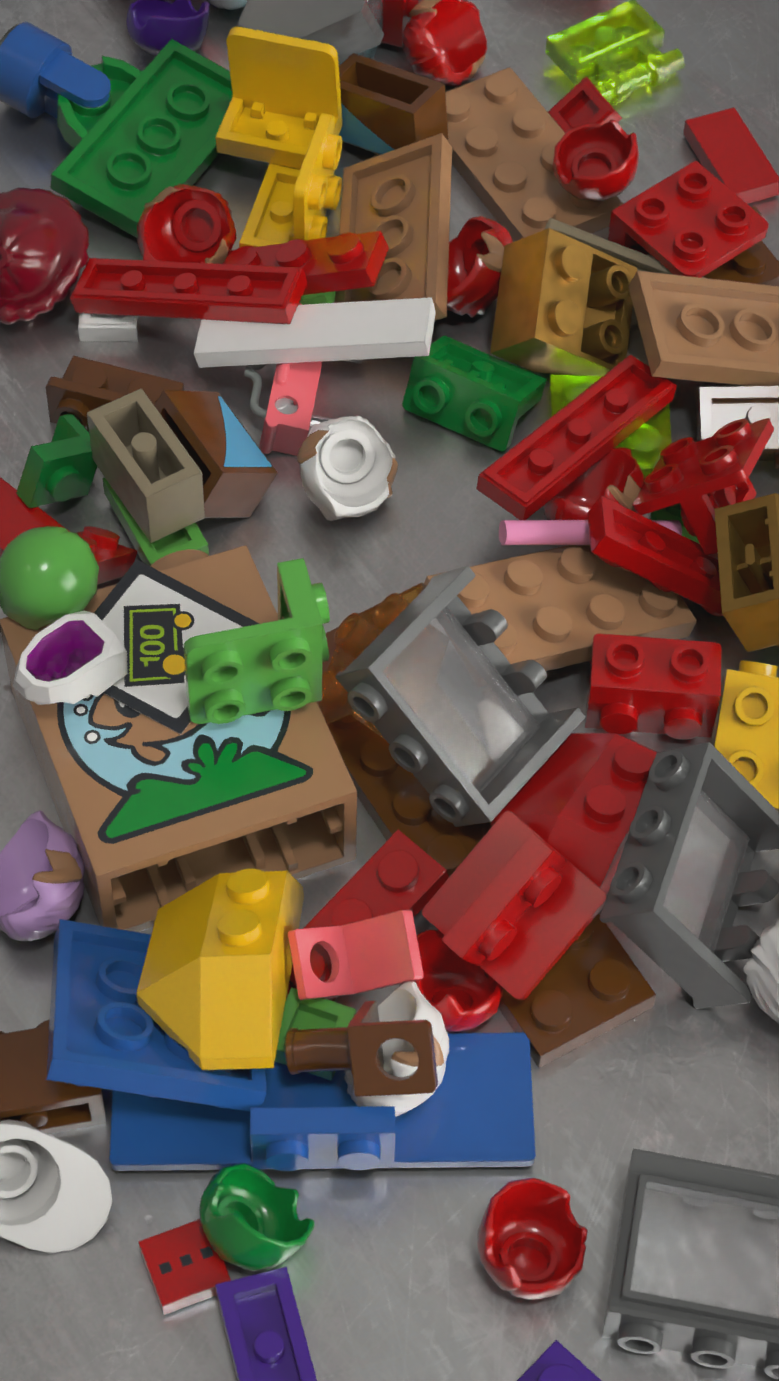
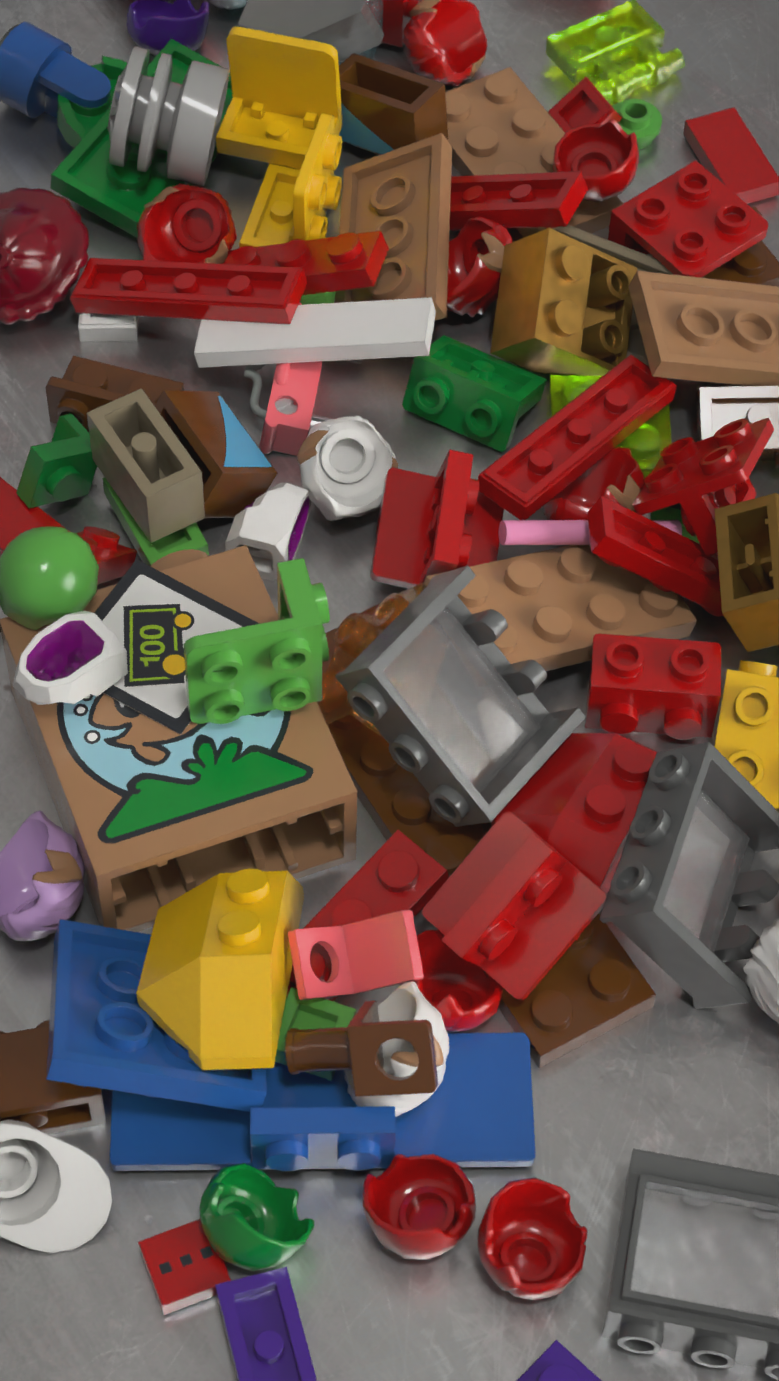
none -> light grey wheel [108,46,230,186]
none -> white rock [225,483,311,581]
none -> red hair [363,1154,476,1260]
none -> red bracket [370,449,504,591]
none -> red plate [449,171,589,231]
none -> bright green plate [613,99,662,150]

